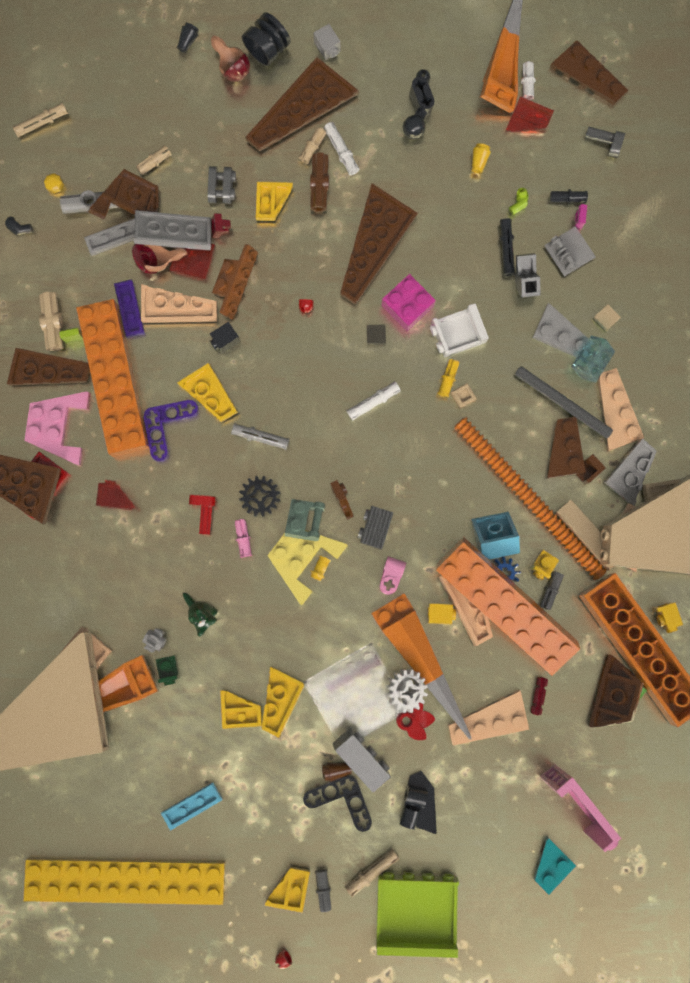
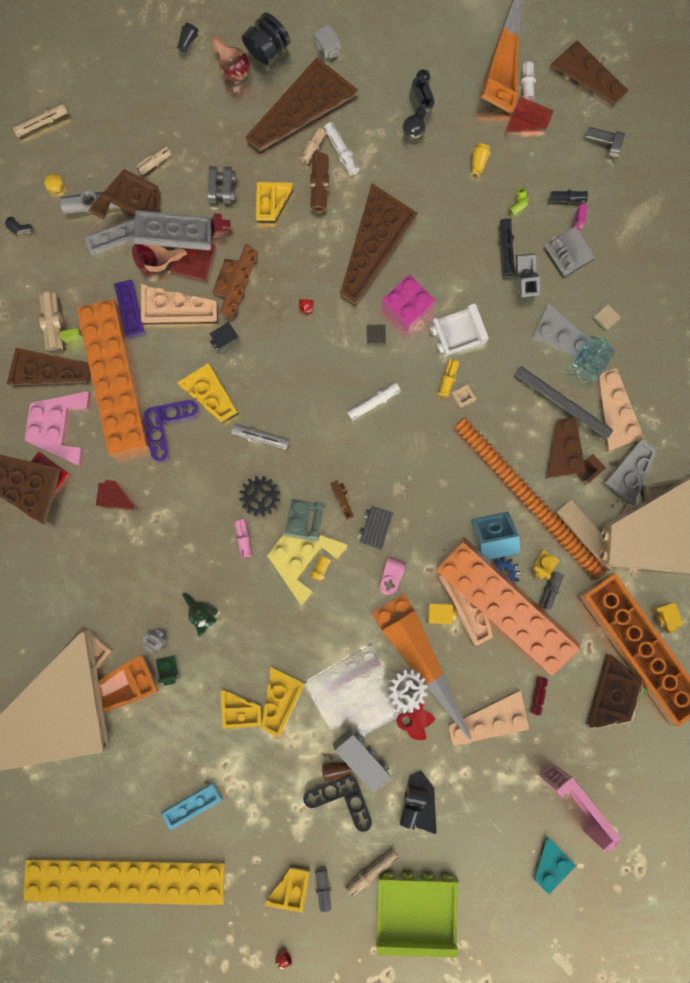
red piece [189,495,216,535] -> none

